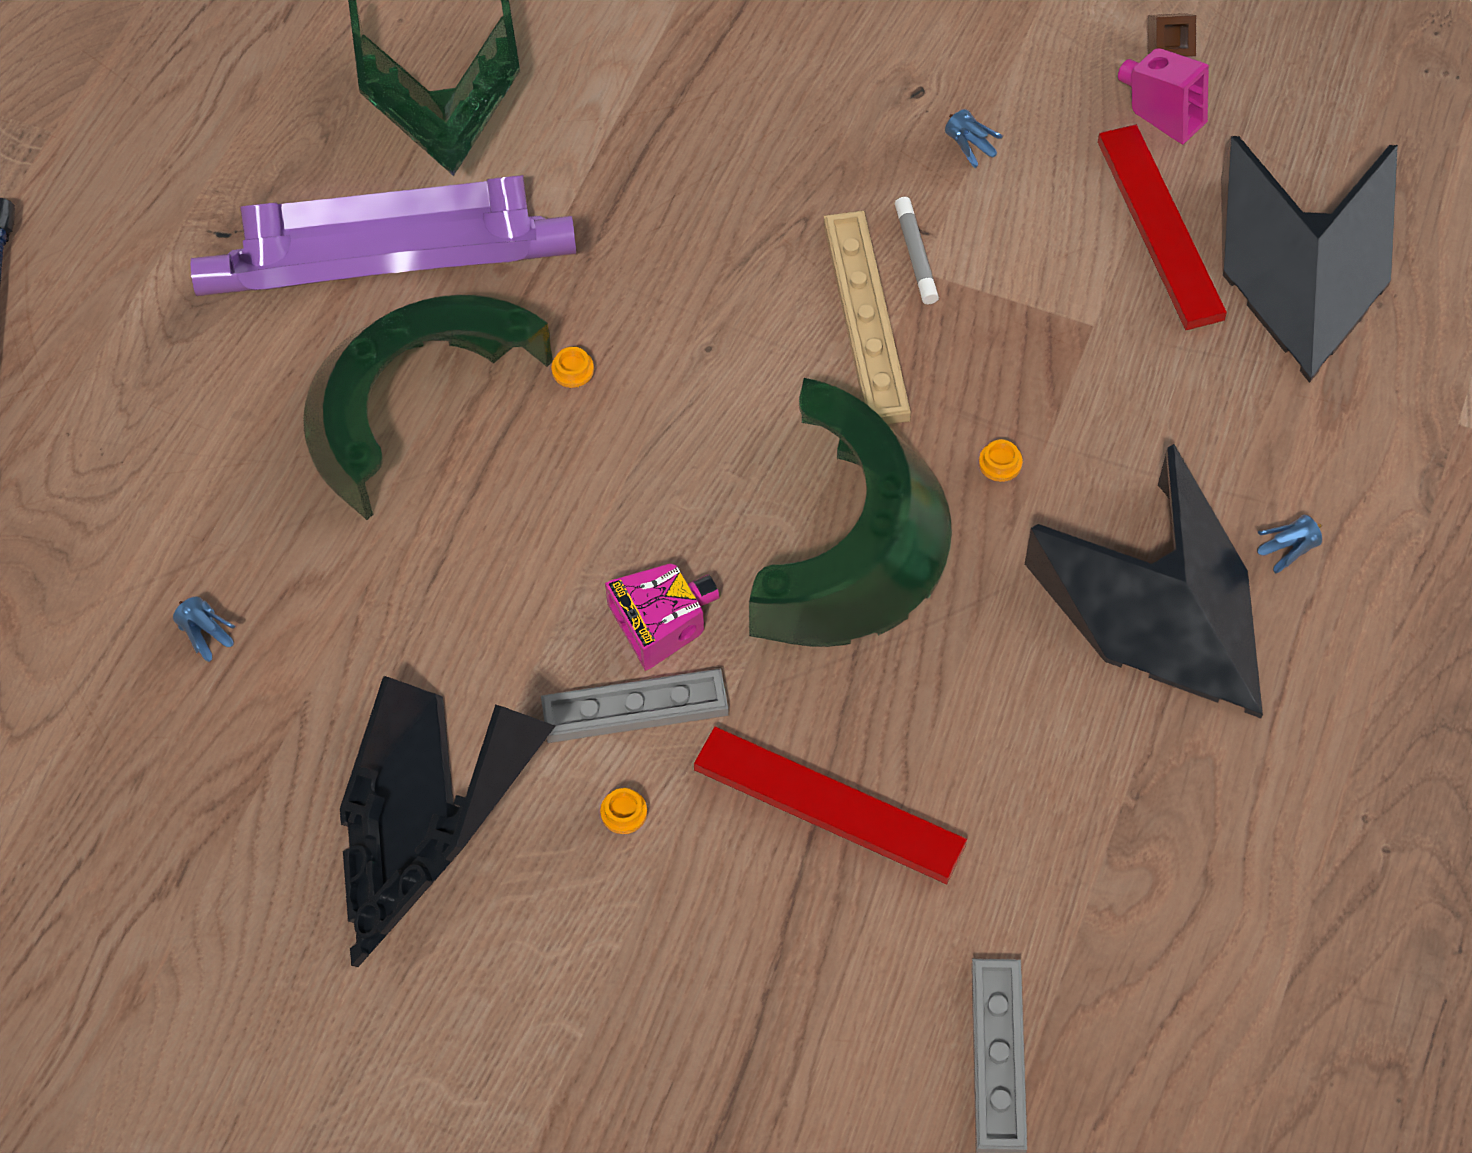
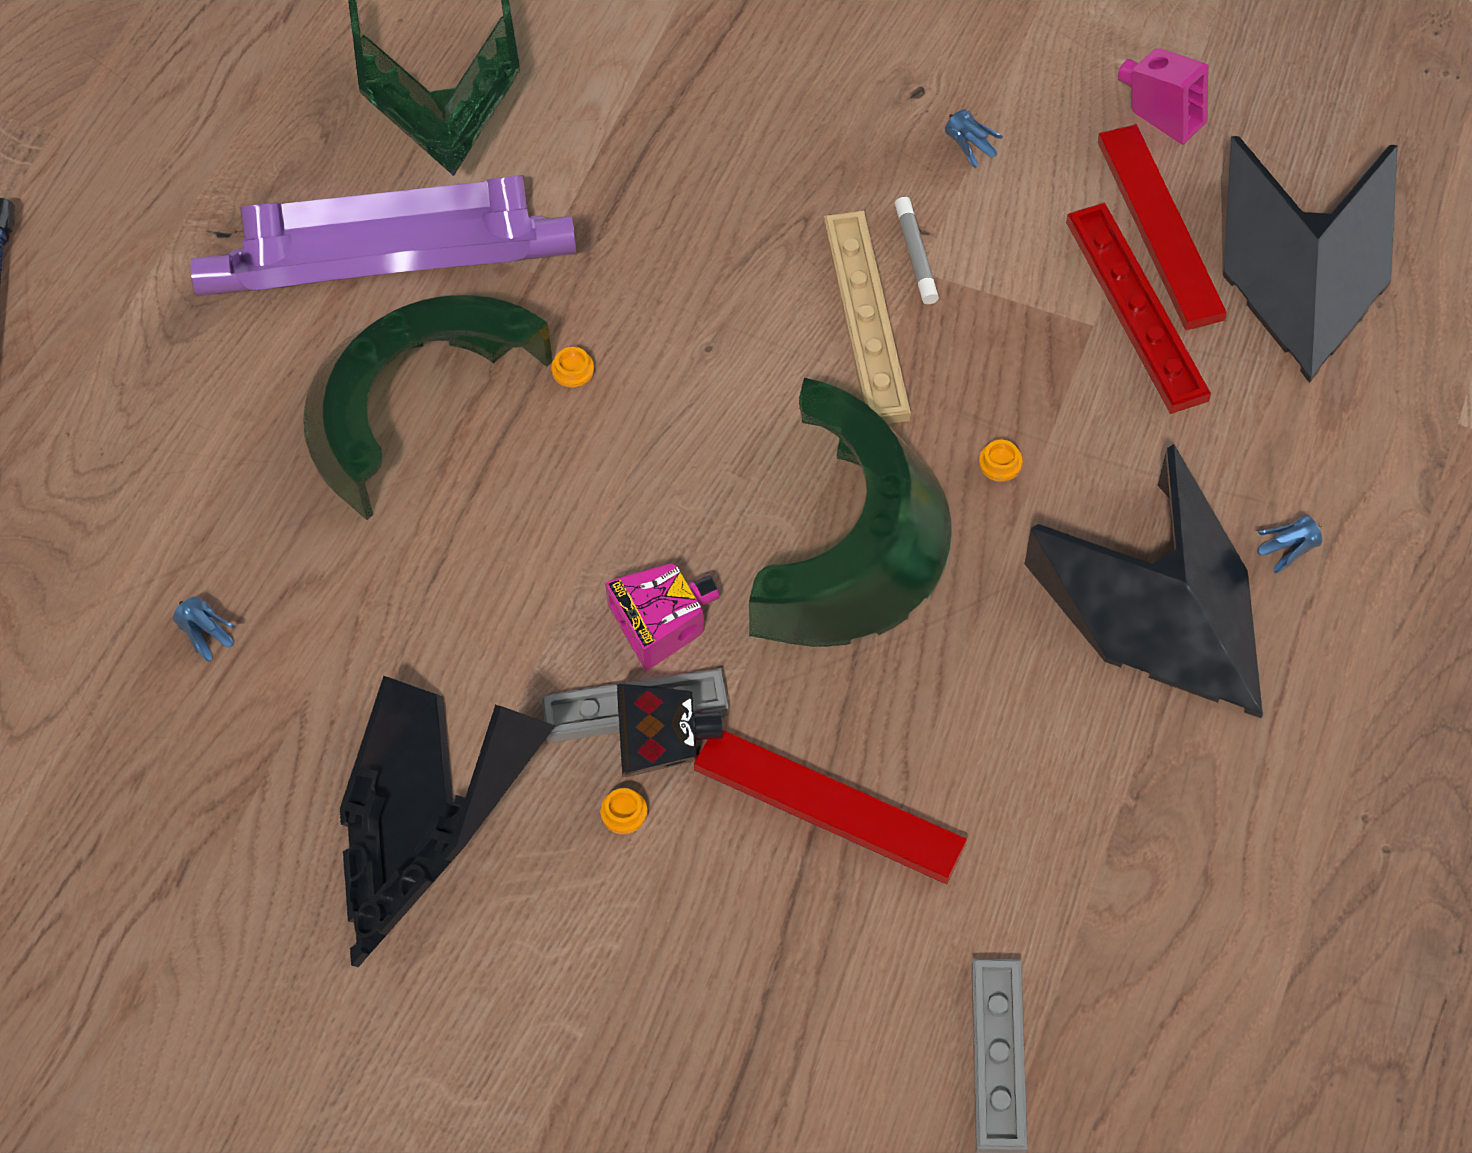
reddish brown brick [1148,13,1196,57] -> none
none -> black torso [617,684,722,777]
none -> red tile [1066,202,1211,414]

